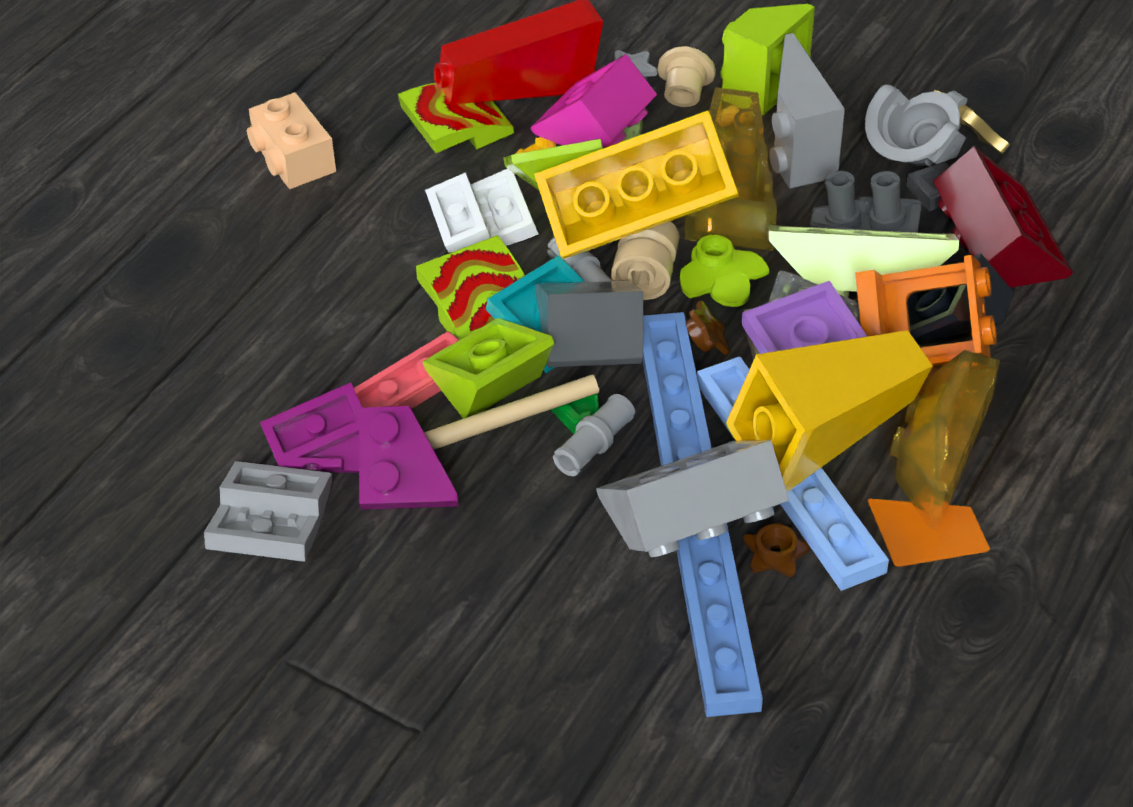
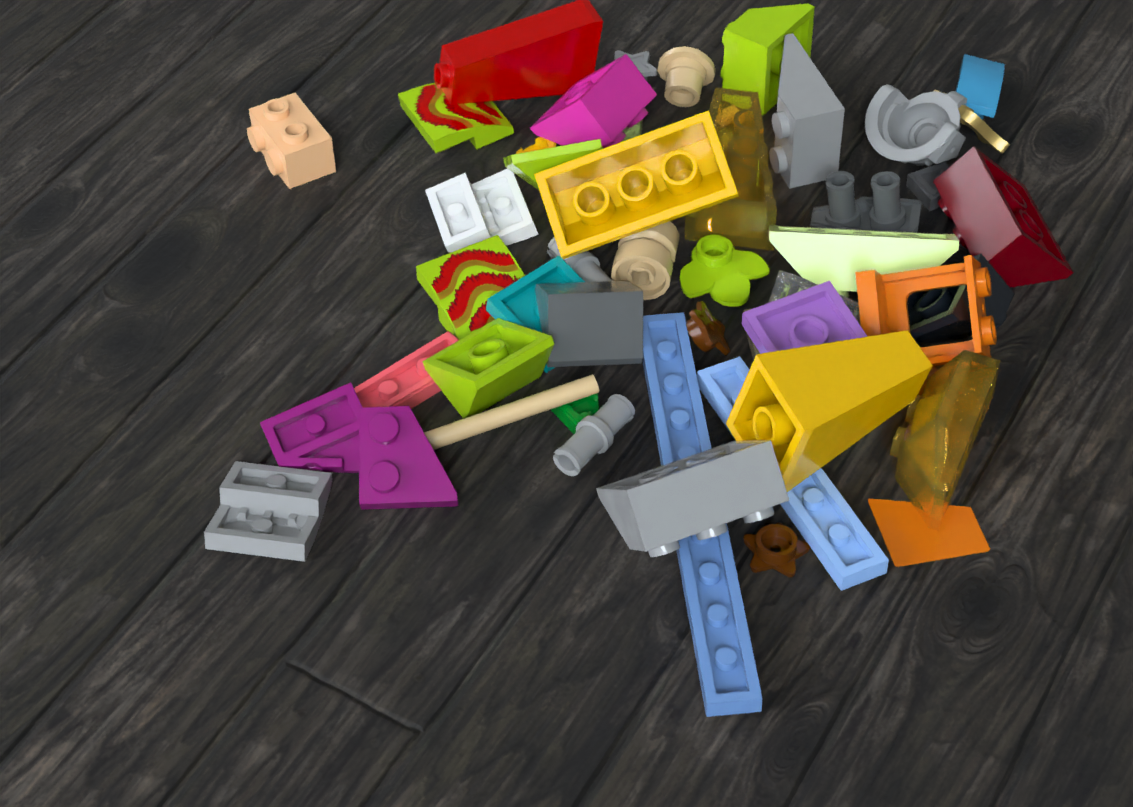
none -> dark azure slope [955,54,1005,119]

